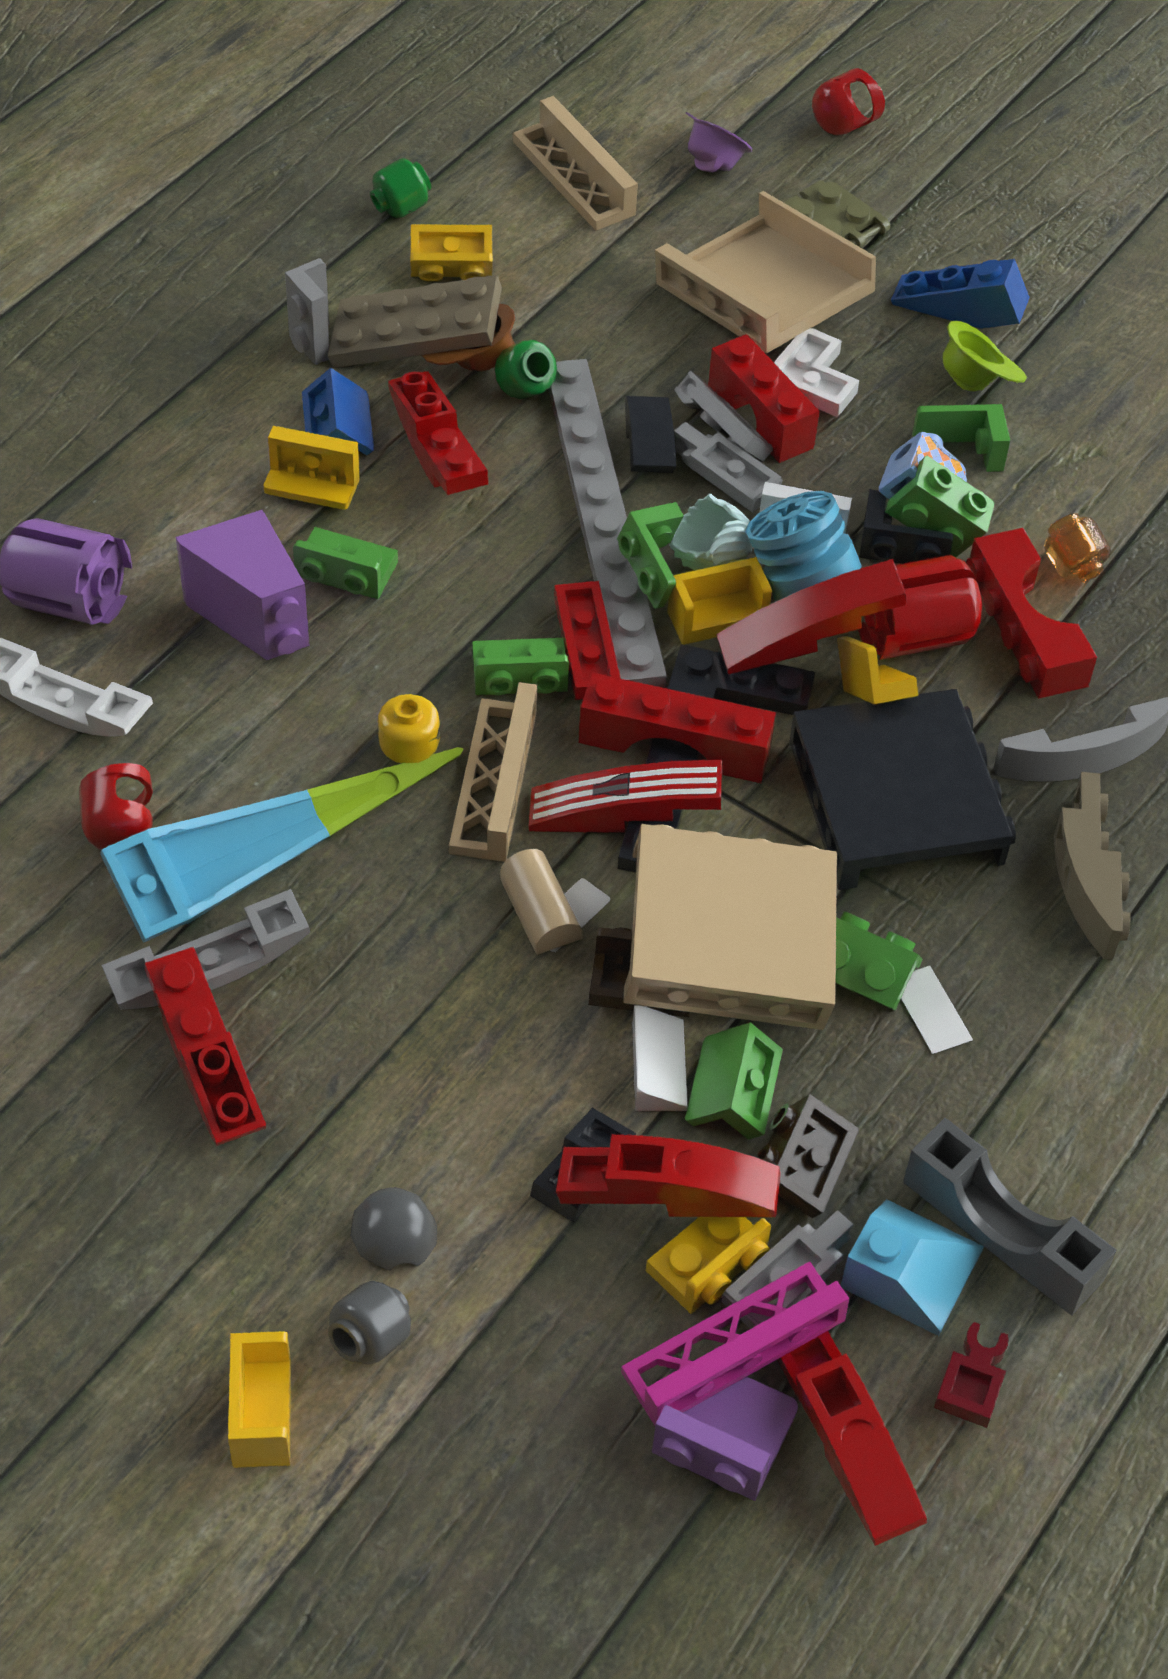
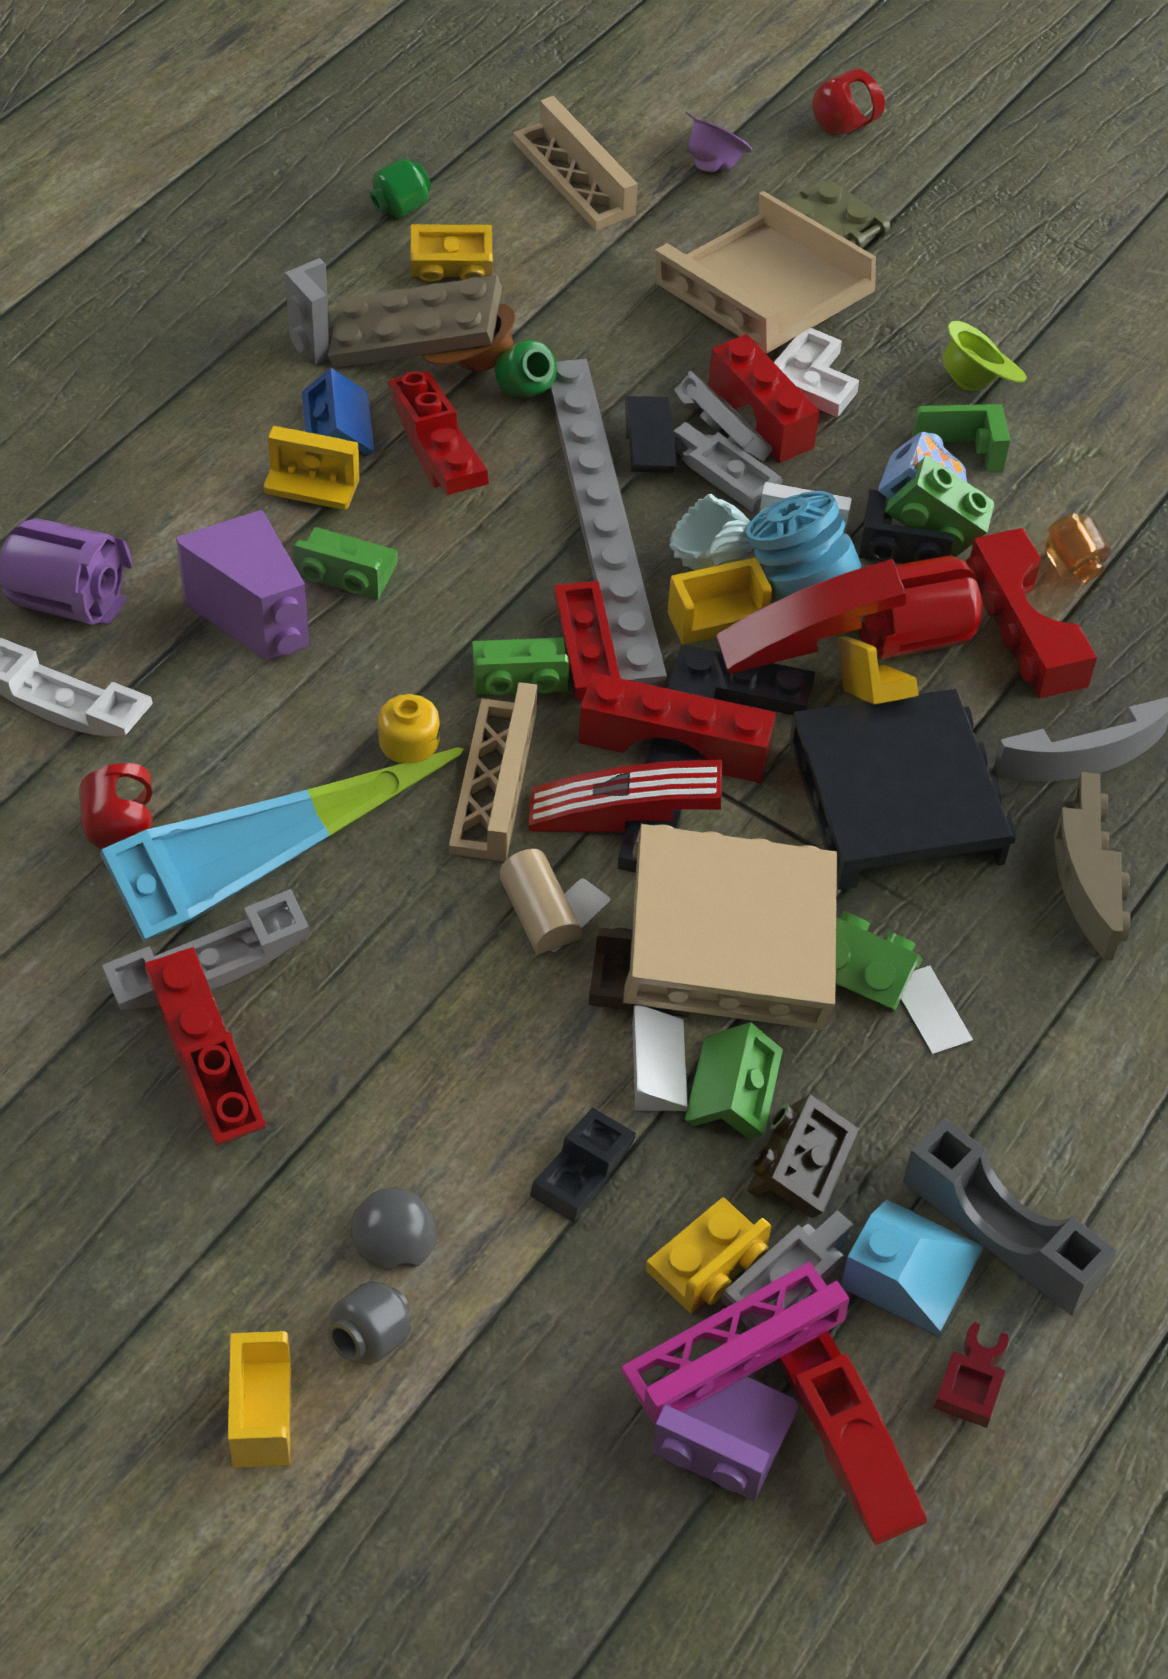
red slope [556,1134,781,1217] -> none
bright green bracket [617,502,684,609] -> none
blue slope [891,259,1029,329] -> none

